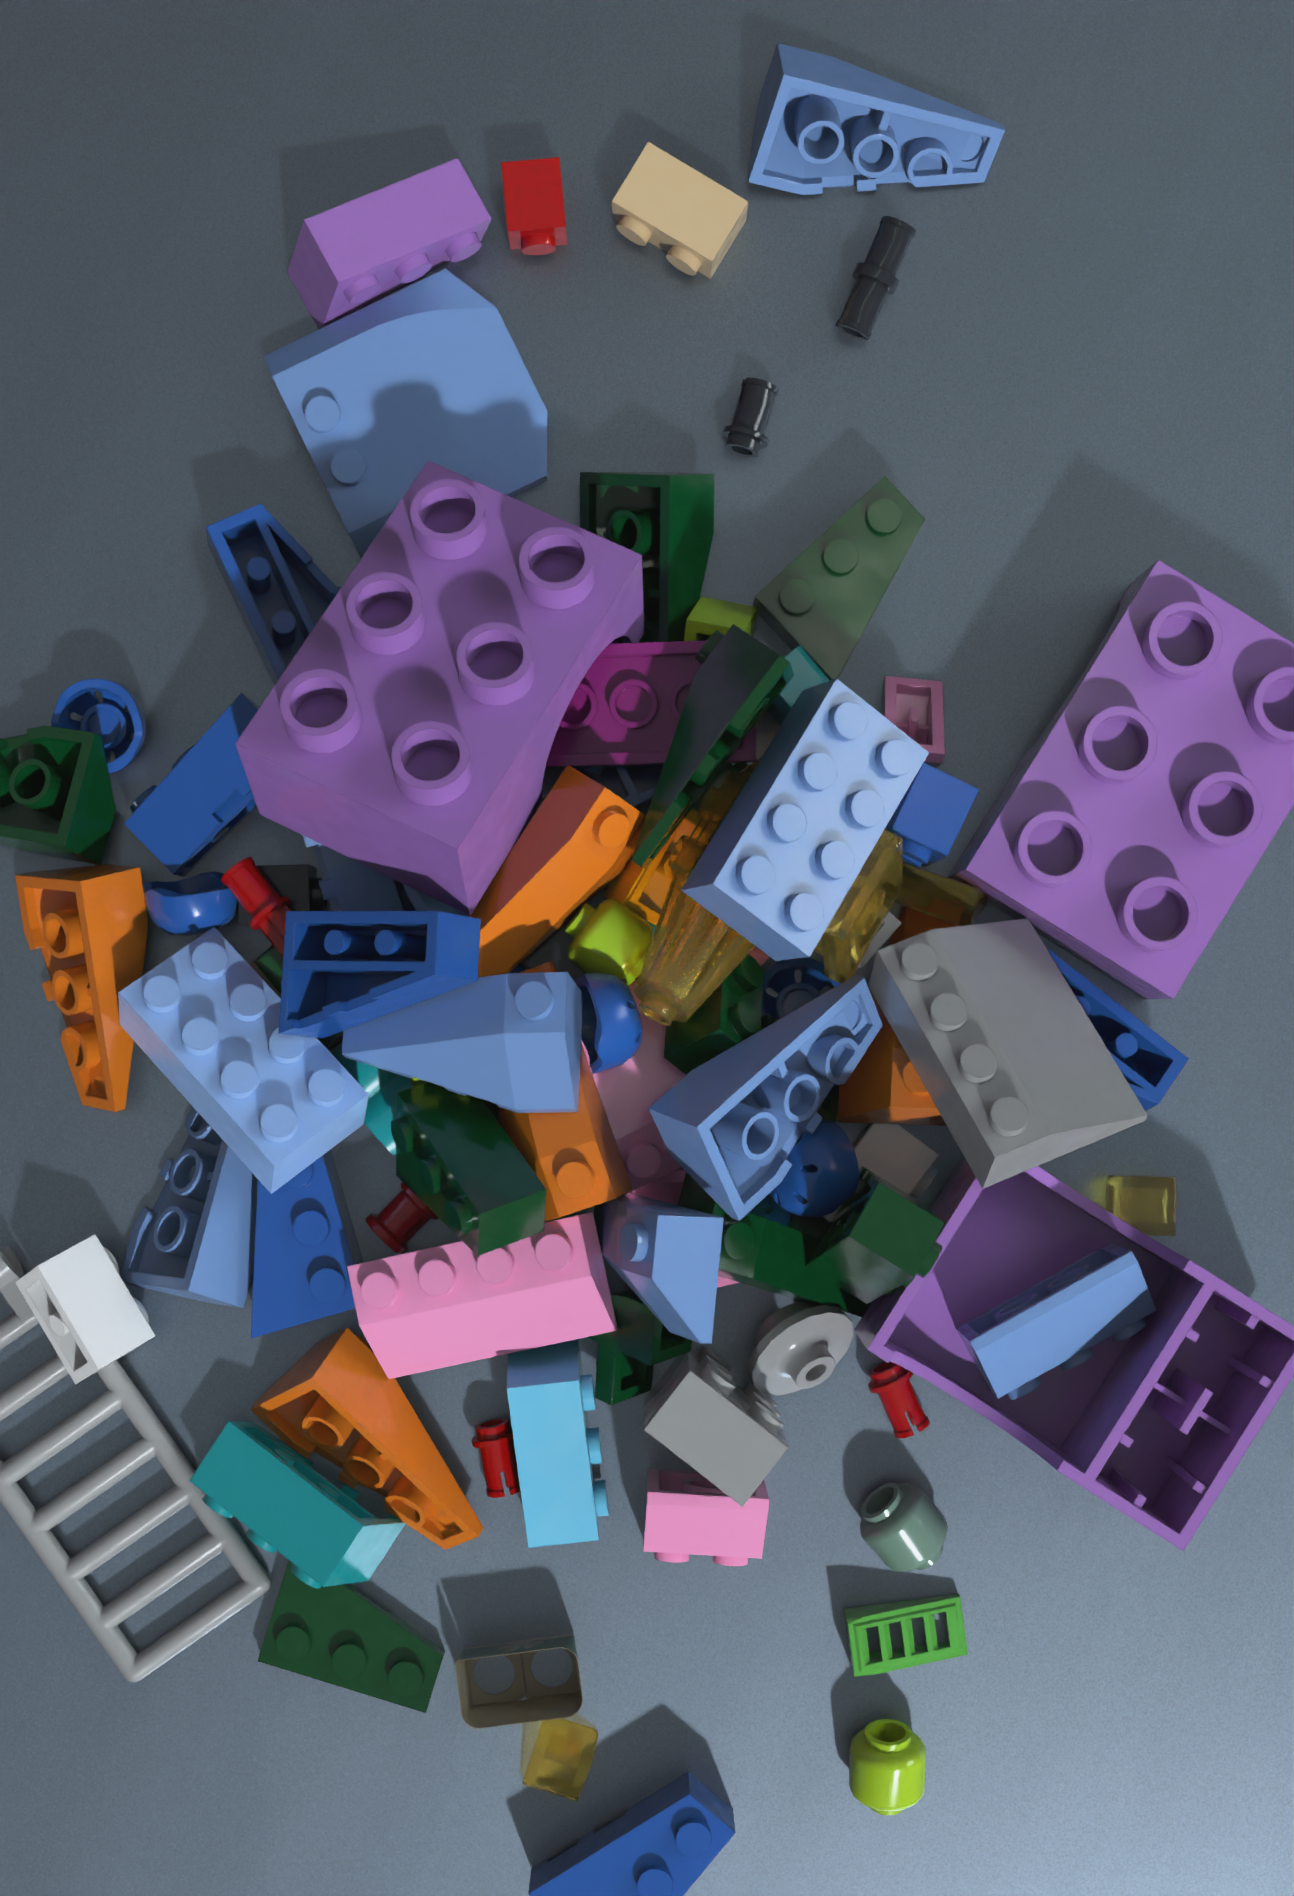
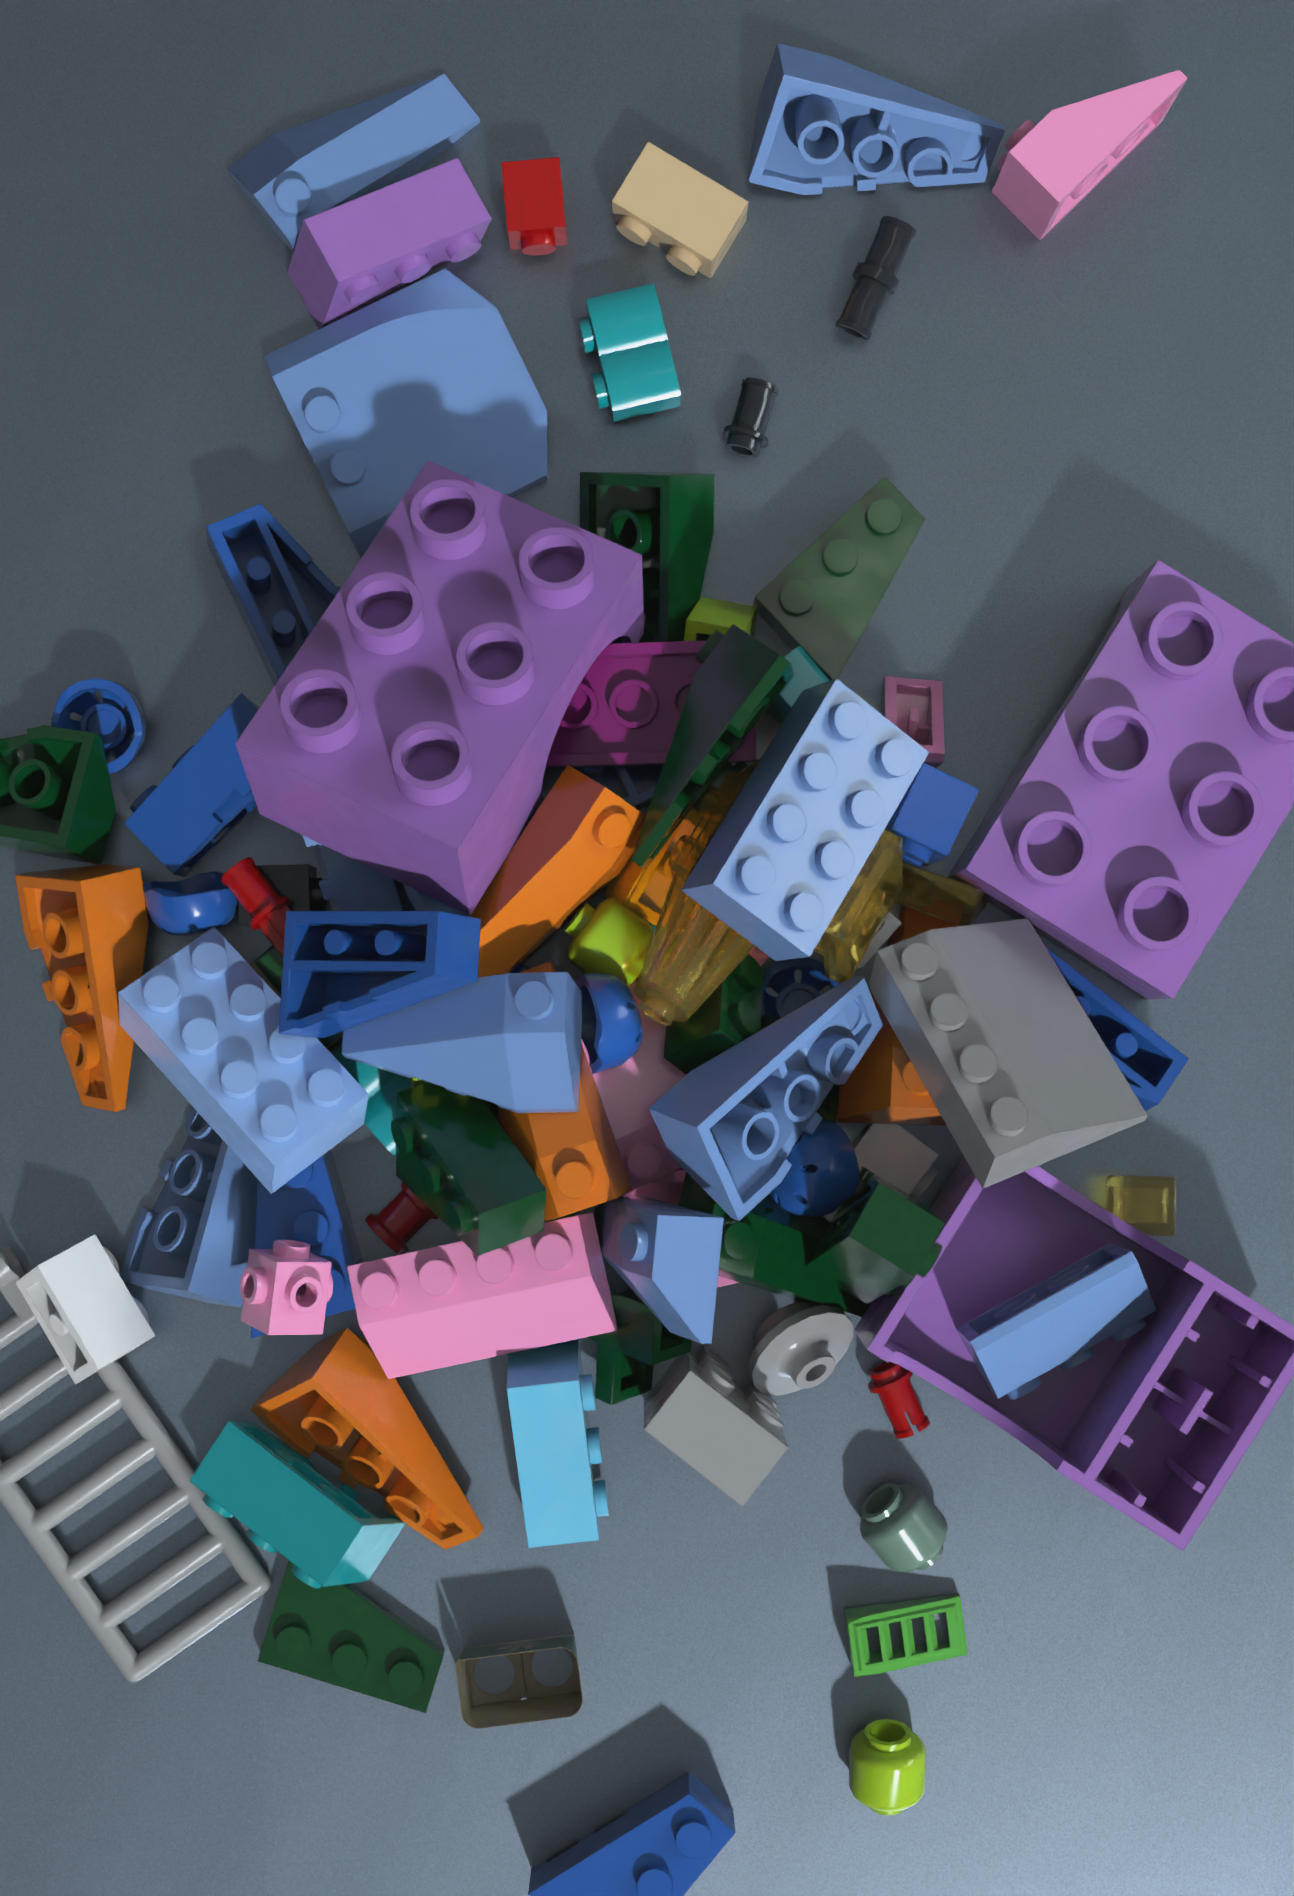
red pin [471,1418,520,1498] -> none
clear yellow slope [522,1718,598,1802] -> none
bright pink slope [643,1469,769,1566] -> none
none -> medium blue wedge [227,74,480,254]
none -> bright pink brick [240,1240,333,1335]
none -> teal brick [577,283,681,422]
none -> bright pink slope [992,70,1188,240]

